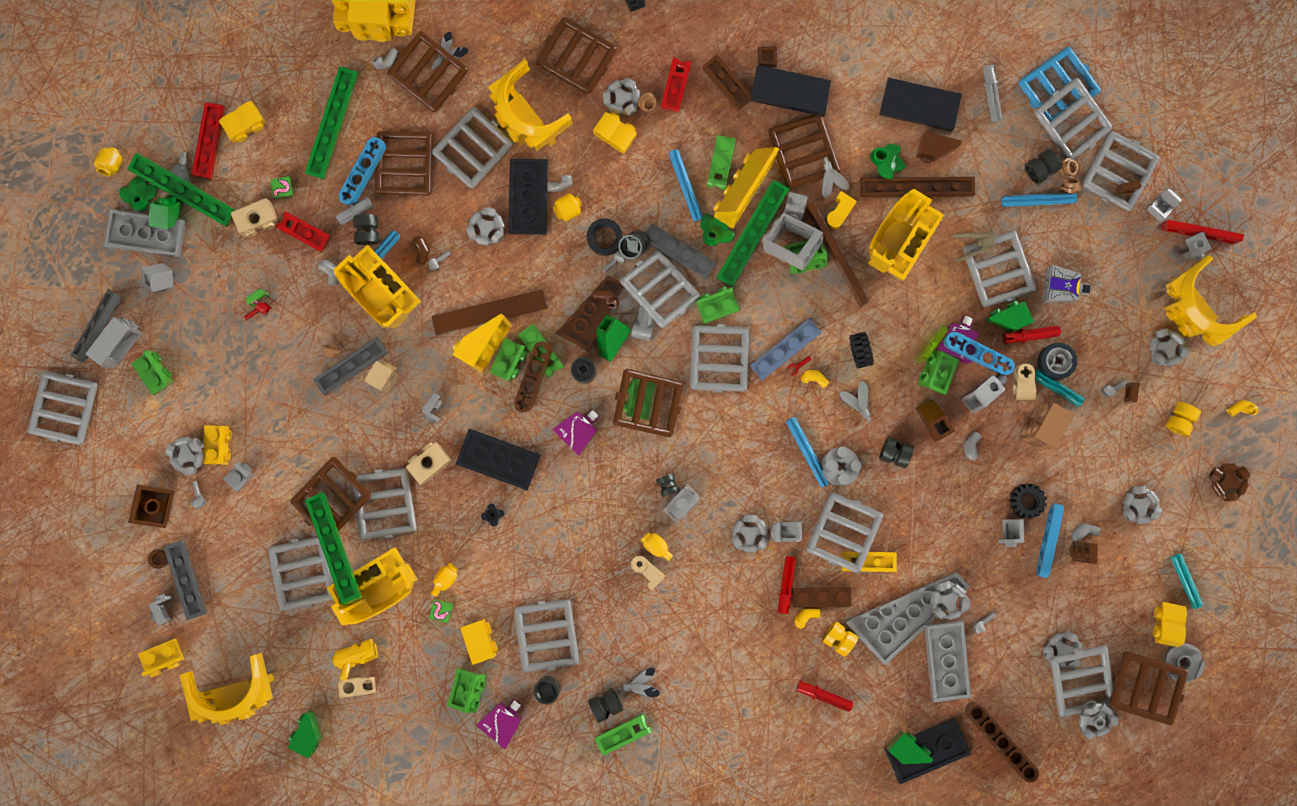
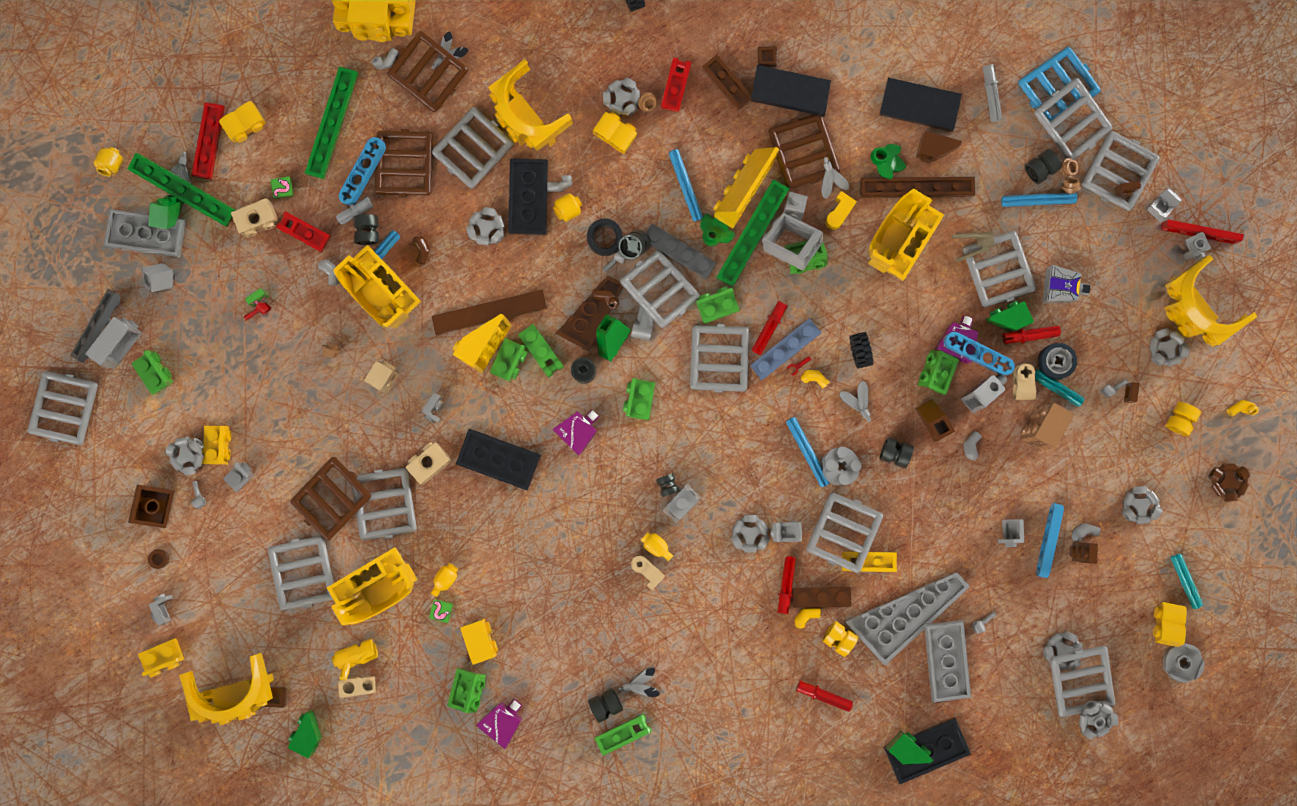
green plate [119,176,157,211] -> none
dark grey plate [164,540,207,620] -> none
green plate [305,492,362,606] -> none
dark grey plate [313,337,388,396] -> none
light grey hand [428,250,451,272] -> none
black plate [481,504,504,526] -> none
reddish brown beam [514,341,552,413] -> none
light grey bar [514,599,579,672] -> none
pearl dark grey wheel [534,676,561,705] -> none
reddish brown bar [536,17,617,94] -> none
reddish brown bar [613,369,683,437] -> none
bright green plate [707,135,736,190] -> none
reddish brown tile [805,202,869,307] -> none
clear neon green tile [914,325,948,364] -> none
light grey piece [930,580,970,621] -> none
reddish brown beam [965,702,1039,783] -> none
black tyre [1009,484,1047,518] -> none
reddish brown bar [1109,651,1188,725] -> none
none -> reddish brown tile [264,687,286,708]
none -> red axle [752,301,788,355]

